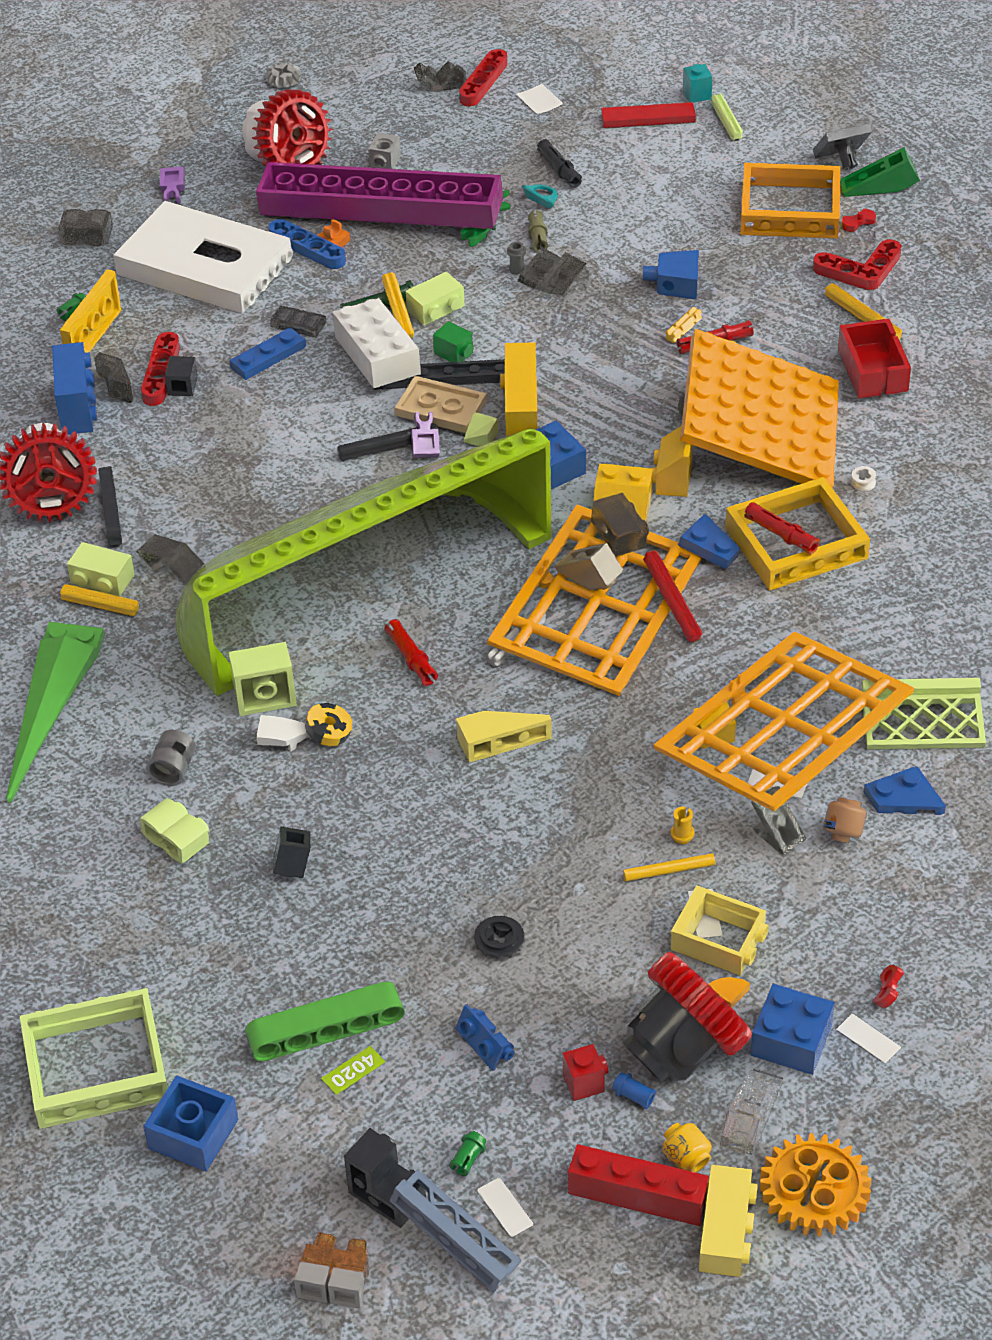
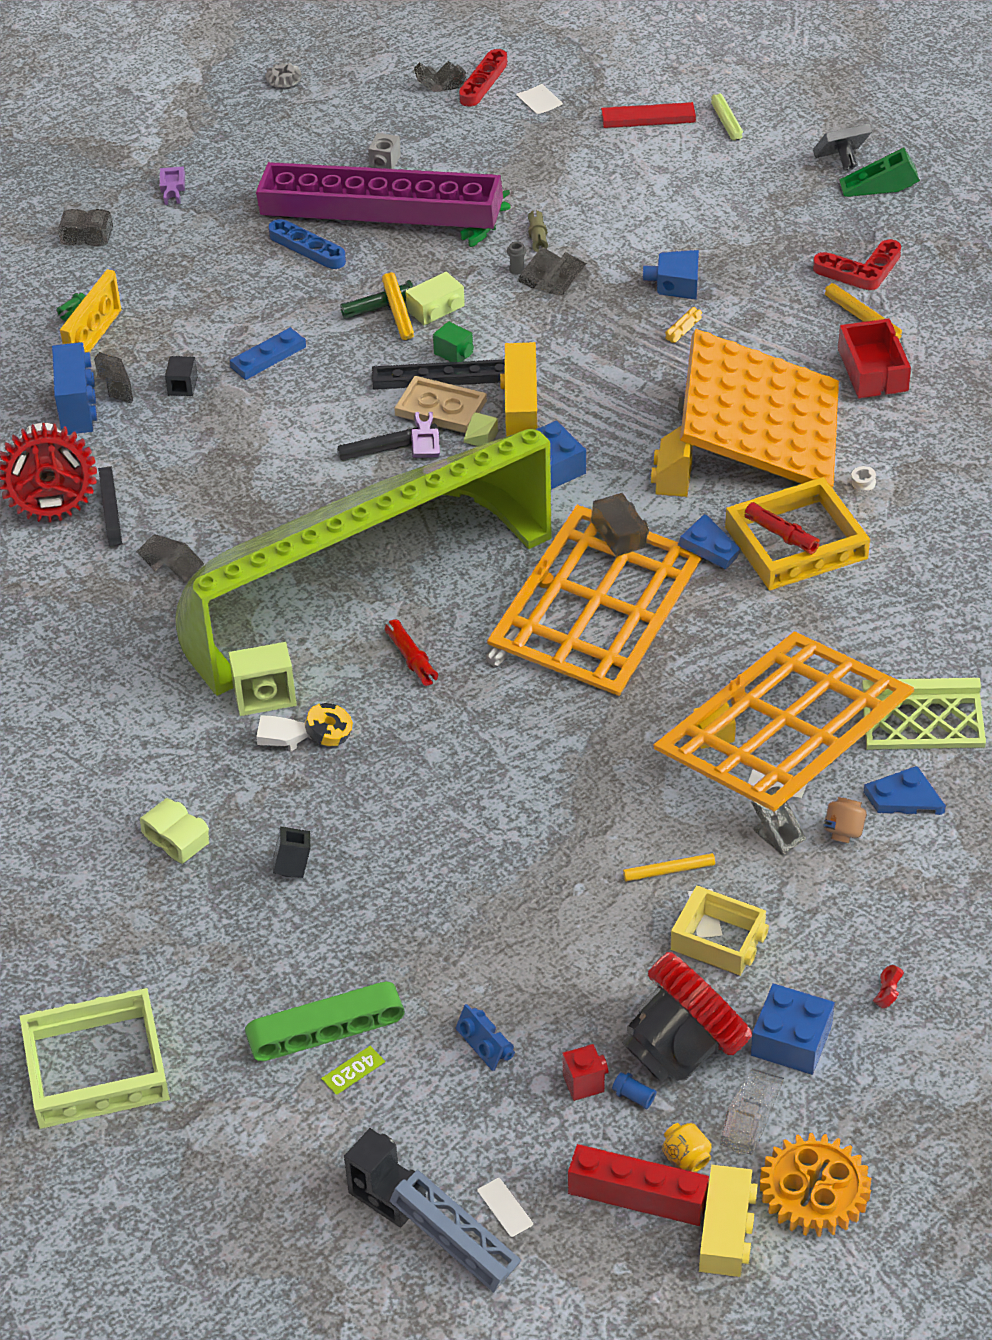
bright green plate [6,622,105,803] -> none
yellow axle [60,584,139,616] -> none
yellowish green brick [67,542,135,596] -> none
white panel [113,201,293,314] -> none
red beam [141,332,180,406] -> none
blue brick [143,1075,239,1172] -> none
flat silver wheel [146,729,196,786] -> none
red piece [242,89,333,166] -> none
tile [270,305,327,338] -> none
hips [294,1232,369,1309] -> none
orange tile [317,219,350,247] -> none
white brick [332,298,421,388] -> none
green pin [449,1131,486,1176] -> none
light yellow slope [456,711,552,763] -> none
black gear [474,916,524,960] -> none
teal piece [521,184,558,209] -> none
black pin [537,139,582,188] -> none
dark tan slope [554,543,623,590] -> none
yellow slope [592,463,653,529] -> none
red axle [643,550,703,642] -> none
yellow pin [670,806,695,844] -> none
red pin [676,320,754,355] -> none
teal brick [683,64,713,103] -> none
light orange tile [709,977,750,1008] -> none
light orange window [740,163,840,239] -> none
white sticker [836,1014,901,1063] -> none
red piece [842,208,876,232] -> none

